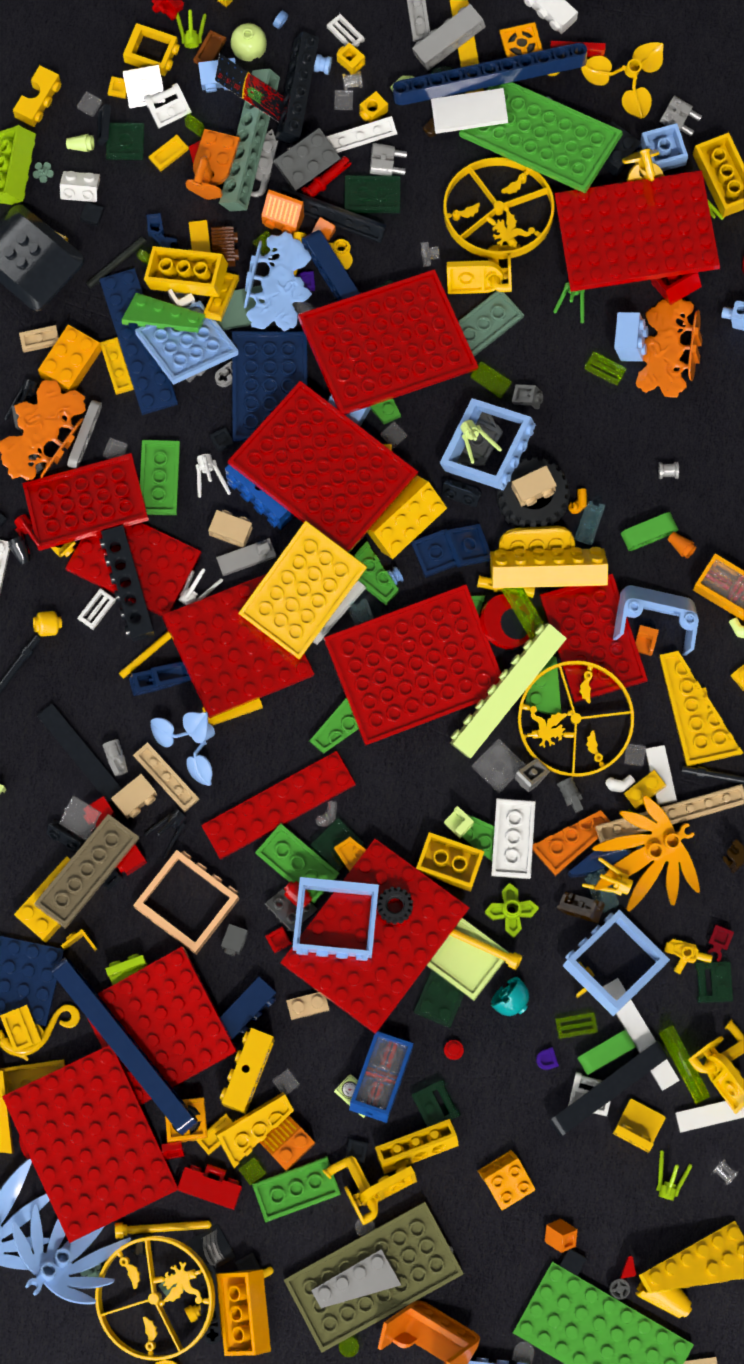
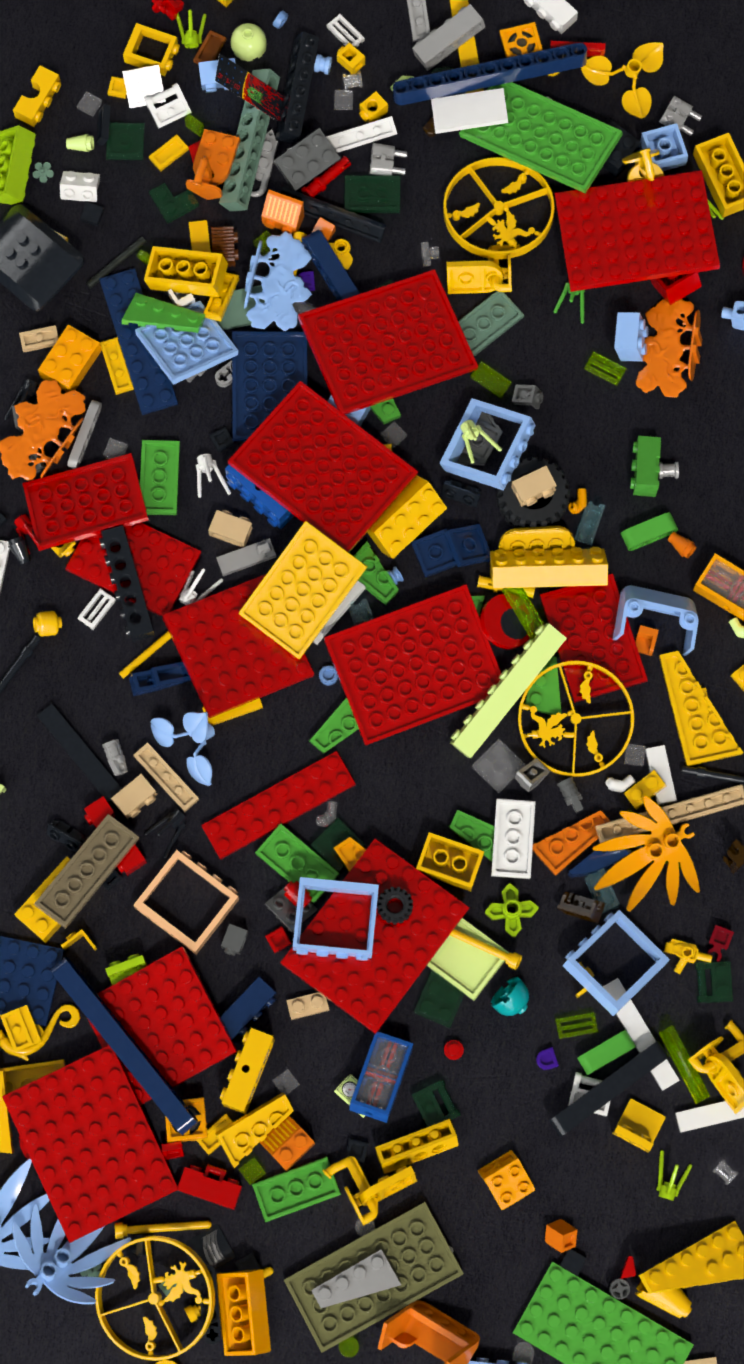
clear piece [59,796,101,840] -> none
dark blue piece [147,213,178,249] -> none
yellowish green panel [444,806,474,838] -> none
yellow plant [582,857,633,896] -> none
none -> clear green plate [149,183,199,224]
none -> medium blue tile [319,665,338,686]
none -> bright green wedge [630,436,661,497]

